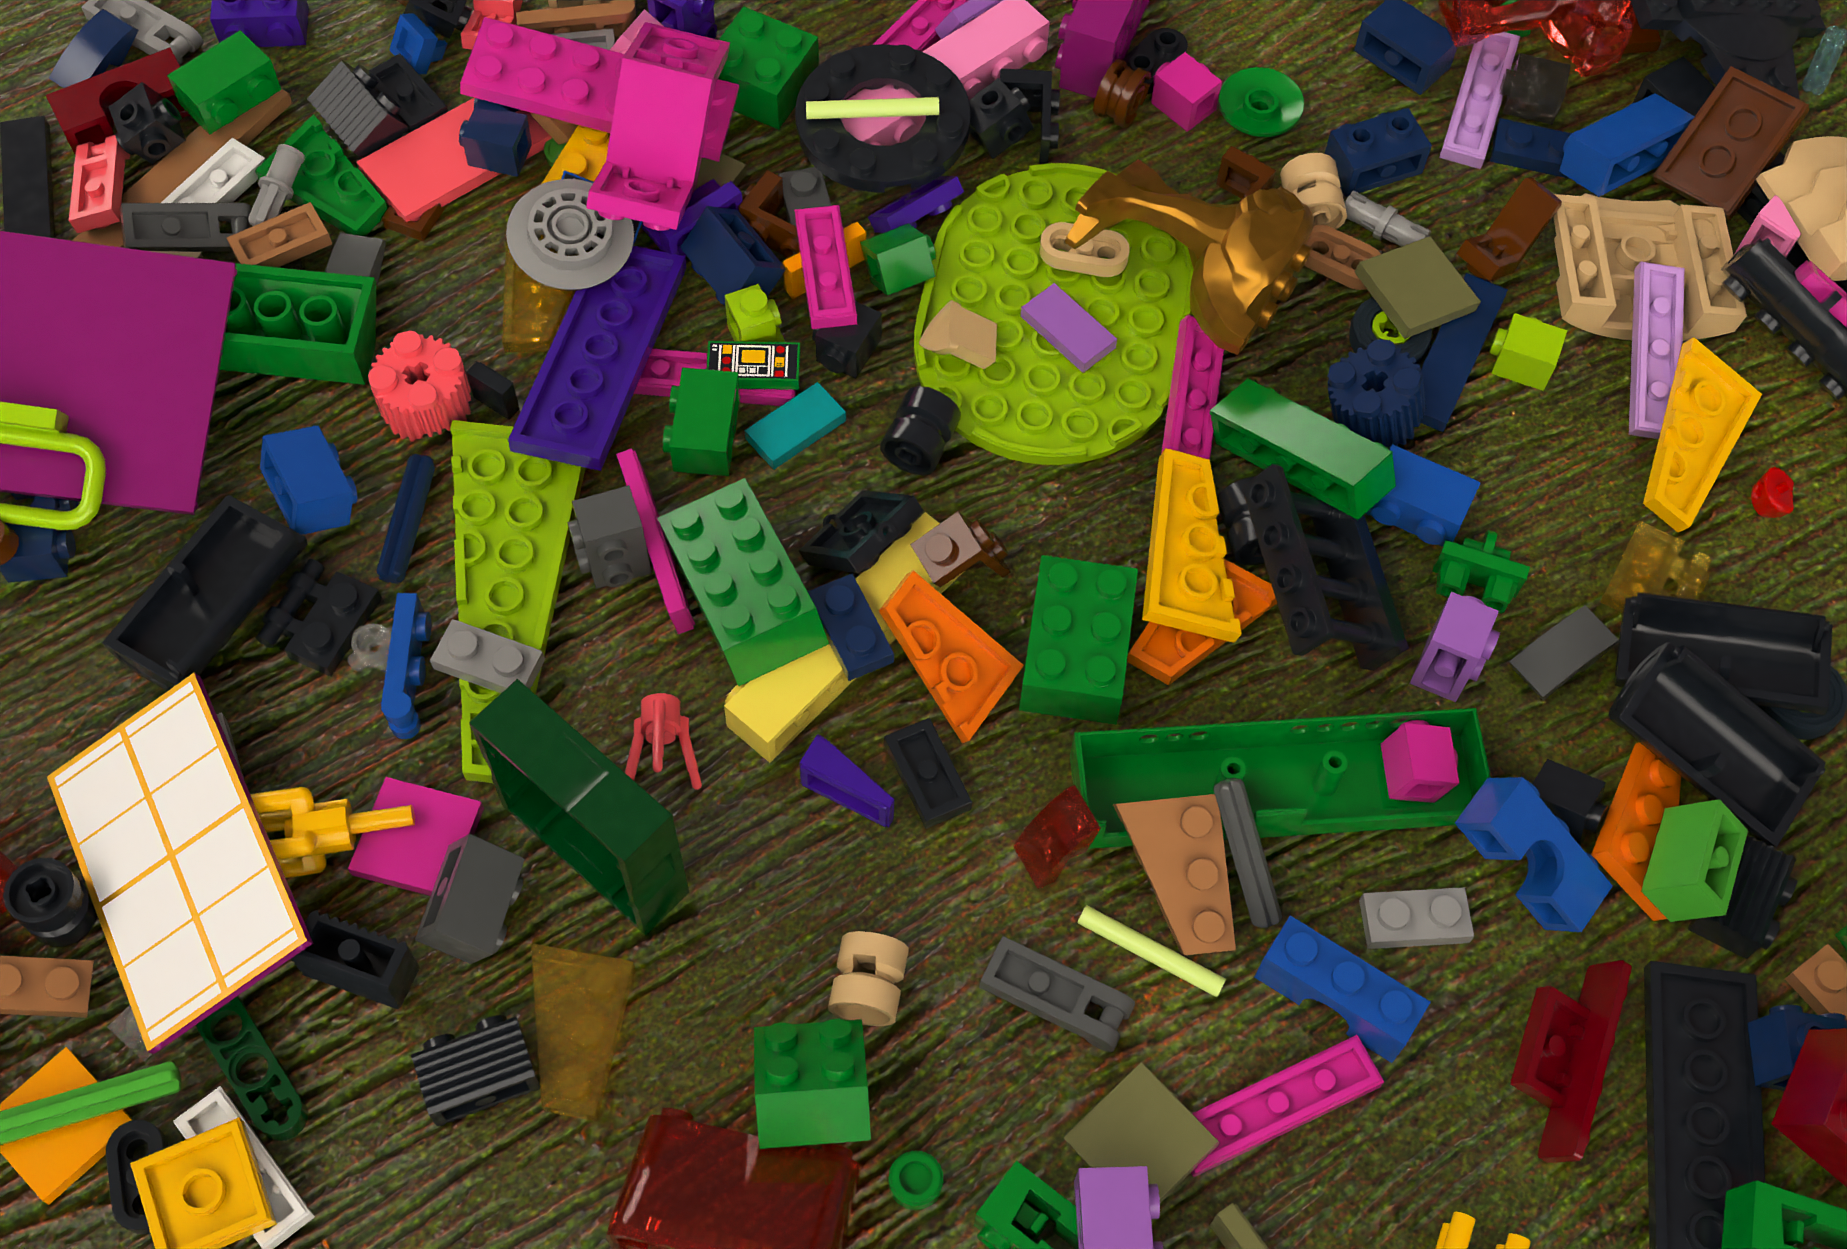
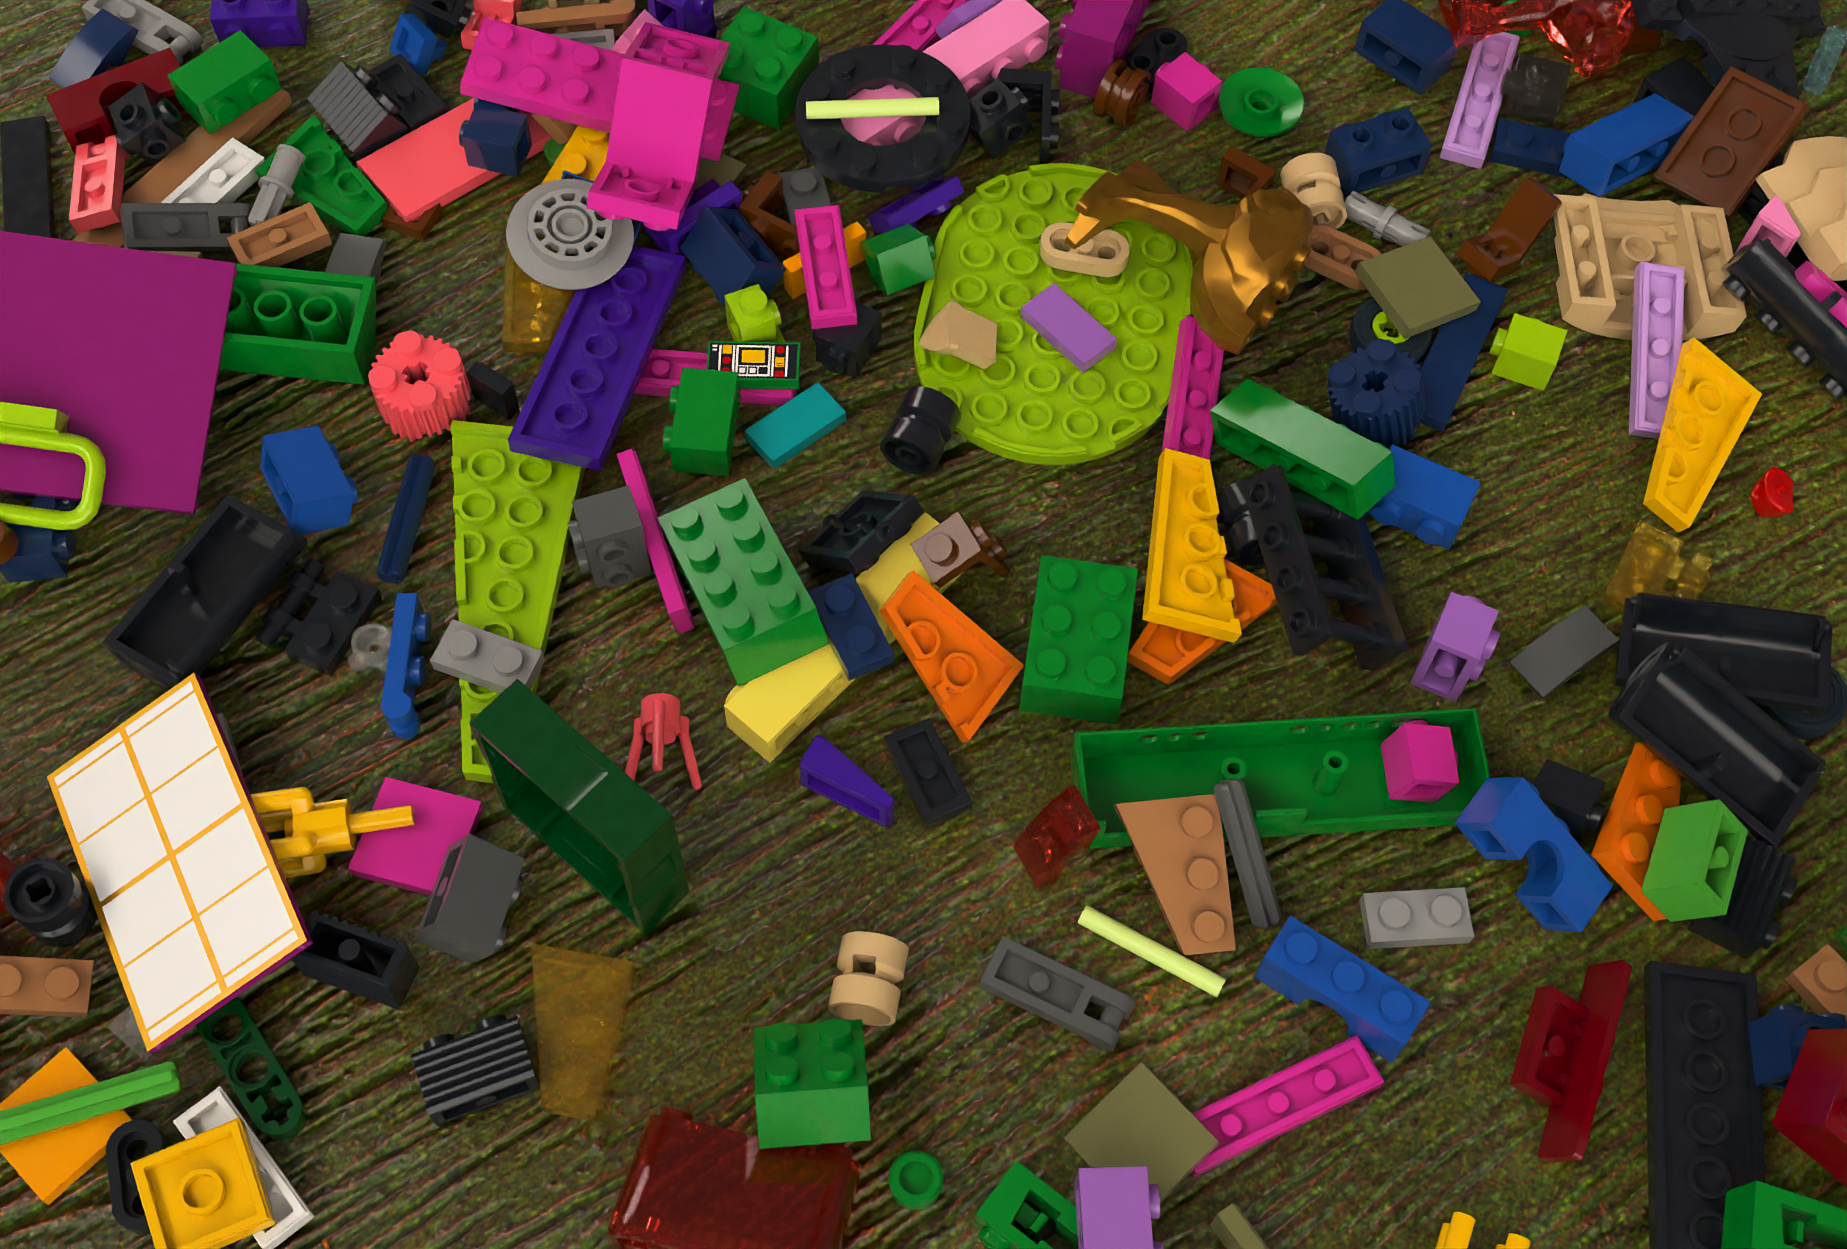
green hips [1432,529,1530,614] -> none

